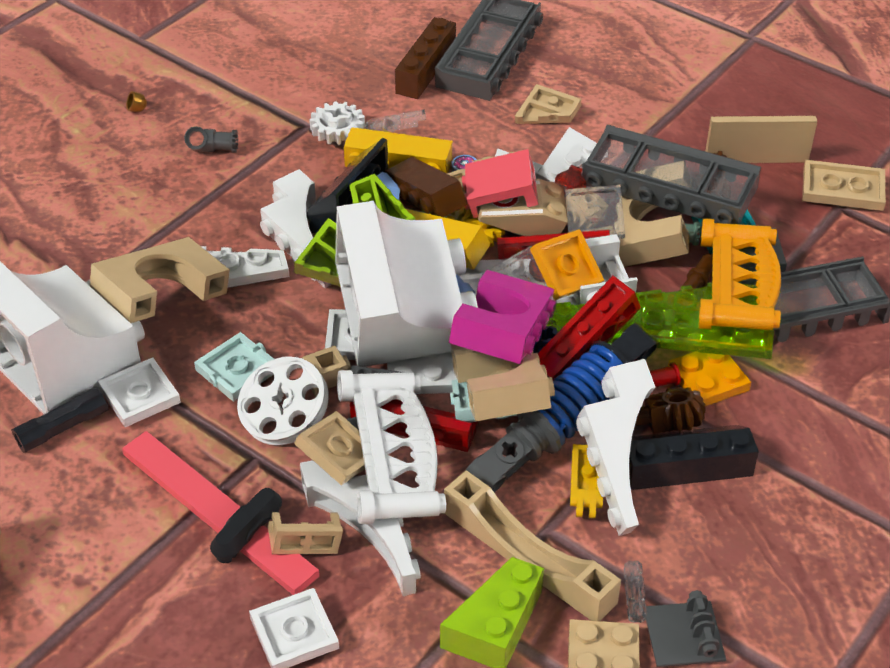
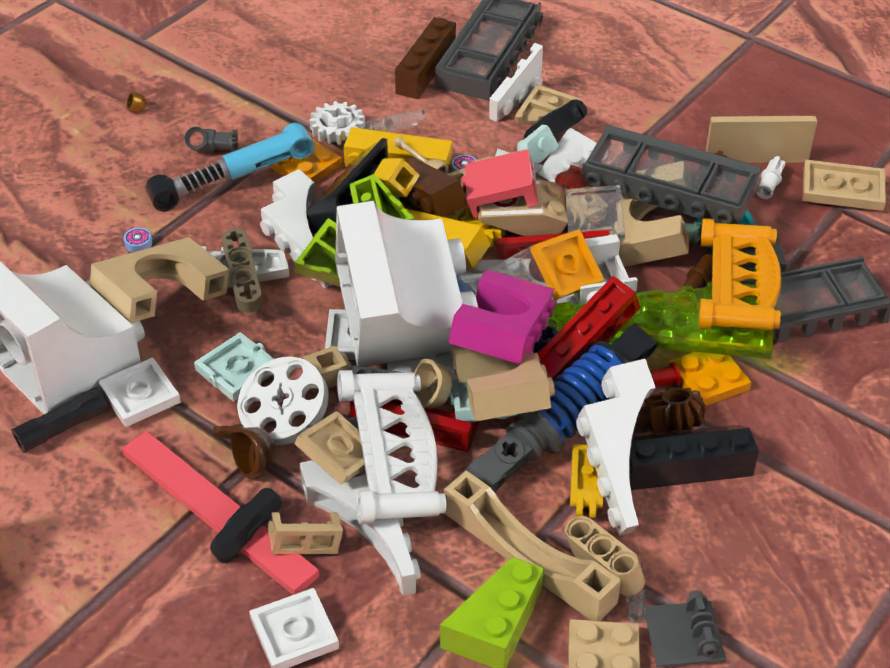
none -> tile [123,228,152,252]
none -> piece [145,123,314,212]
none -> reddish brown hat [213,424,275,479]
none -> dark tan beam [222,228,262,313]
none -> light orange plate [269,139,343,183]
none -> yellow brick [374,158,420,197]
none -> tan hinge [394,137,448,173]
none -> tan helmet [414,359,453,409]
none -> white wing [489,43,543,122]
none -> light aqua plate [517,125,559,163]
none -> black piece [524,99,587,139]
none -> tan beam [565,516,645,596]
none -> white axle [756,156,785,199]

